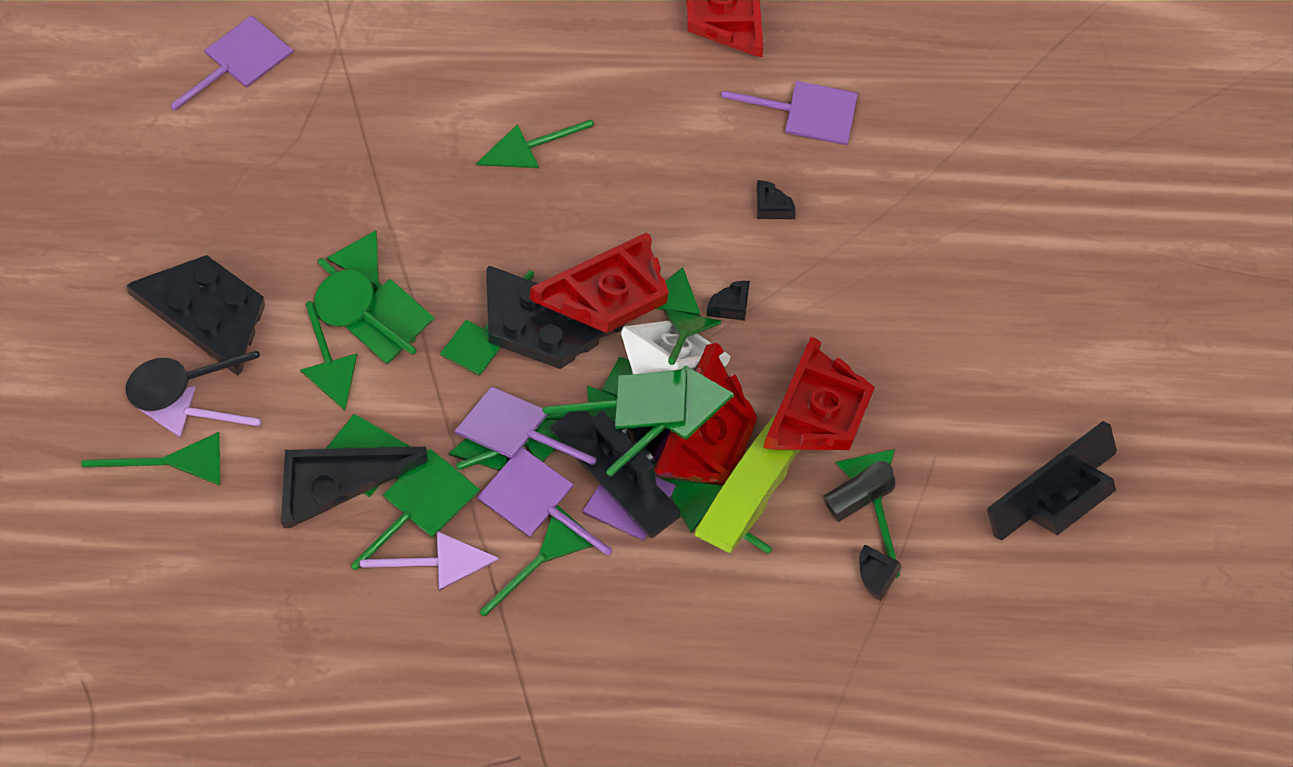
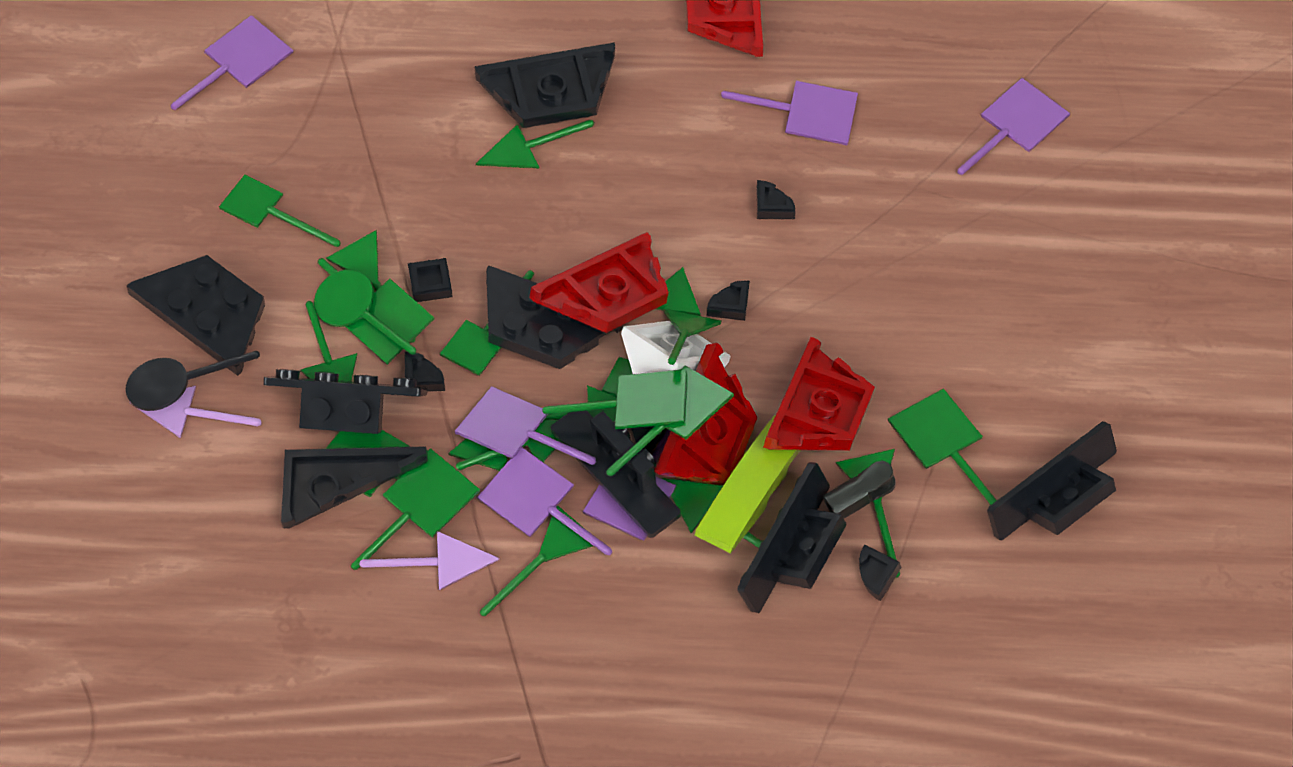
green piece [81,432,220,486] -> none
none -> green piece [219,175,341,247]
none -> black bracket [263,369,428,434]
none -> black tile [405,351,445,392]
none -> black tile [408,258,452,302]
none -> black wing [474,42,615,128]
none -> black bracket [738,462,847,613]
none -> green piece [888,388,997,505]
none -> medium lavender piece [958,78,1070,175]

